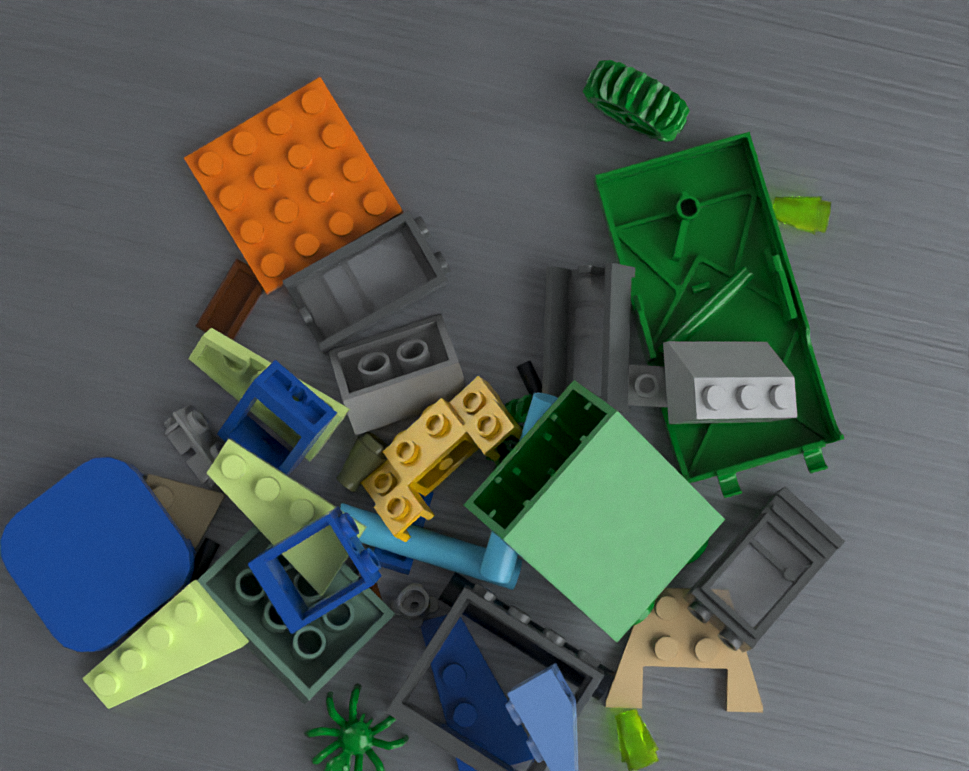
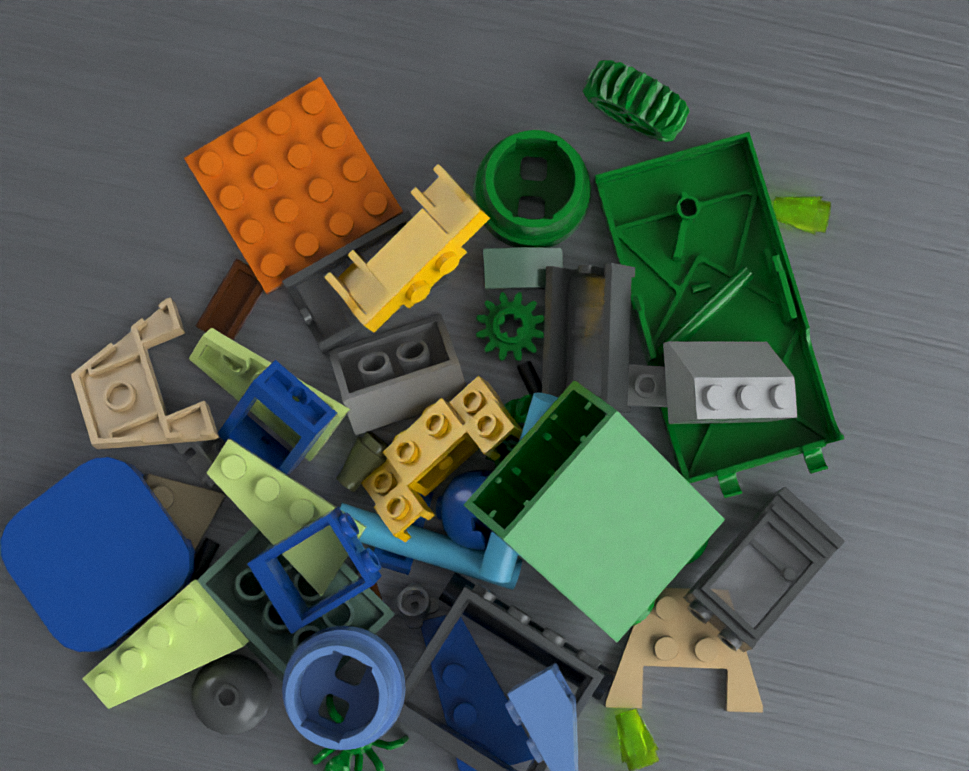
none -> tan wing [71,297,219,450]
none -> dark grey cylinder [191,654,272,735]
none -> medium blue piece [282,626,406,750]
none -> yellow bracket [324,164,490,333]
none -> blue cylinder [436,470,494,551]
none -> green piece [473,130,591,248]
none -> green gear [476,292,545,362]
none -> sand green slope [483,247,563,290]

